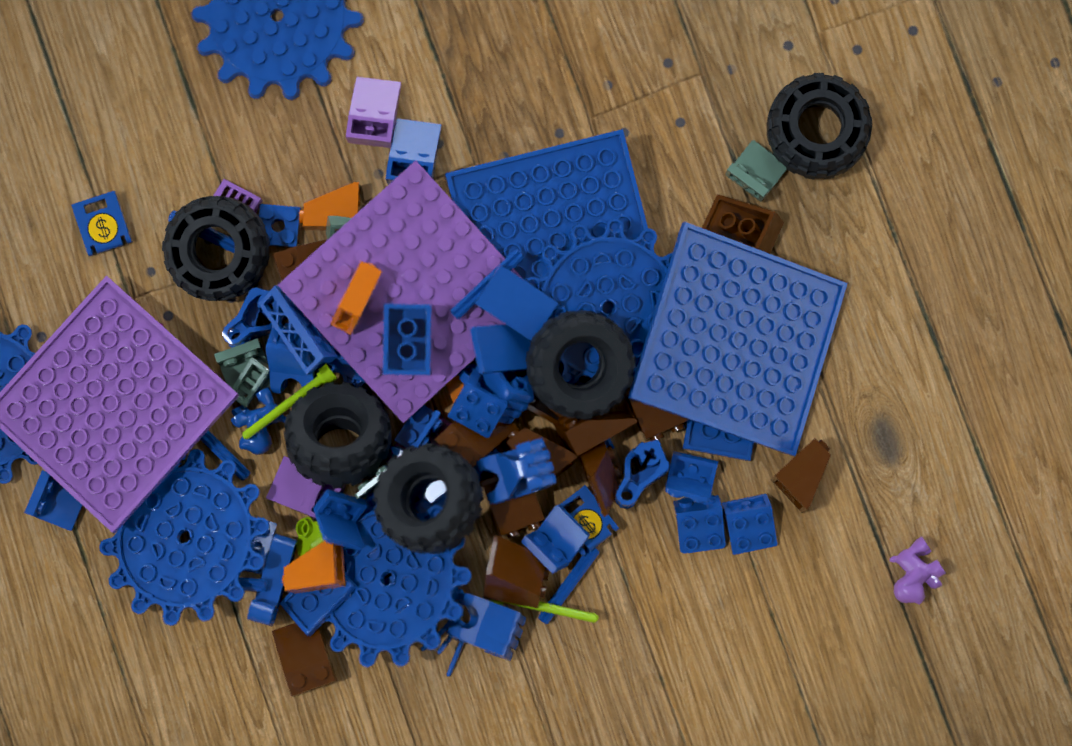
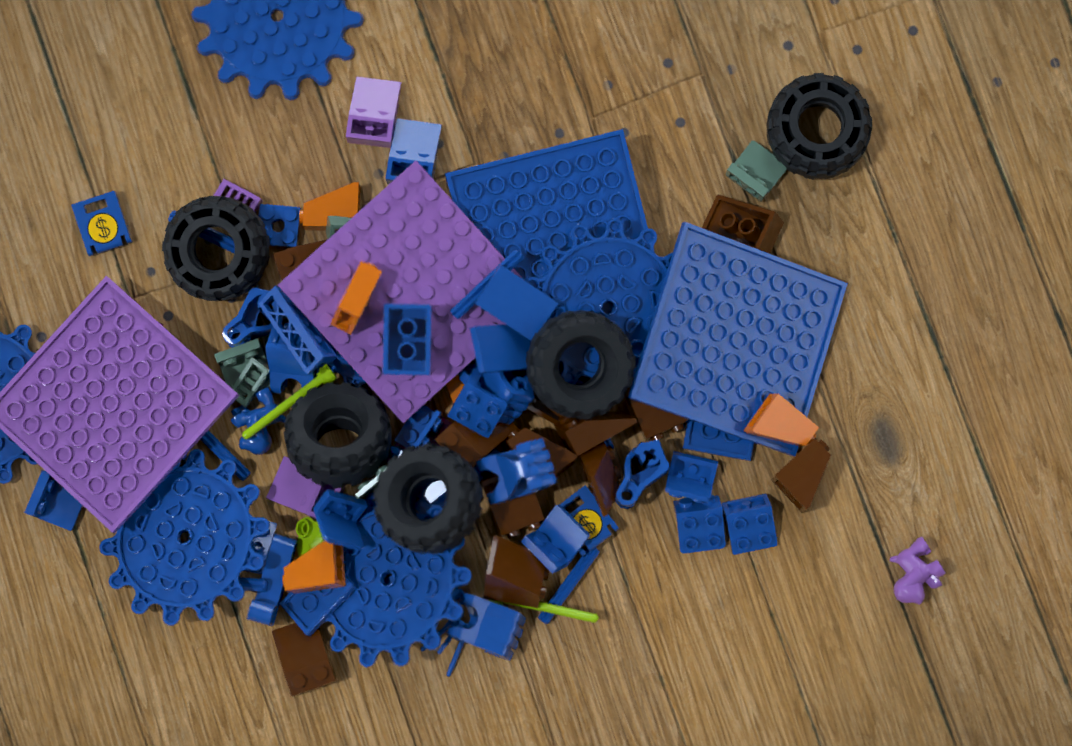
none -> orange slope [744,393,819,446]

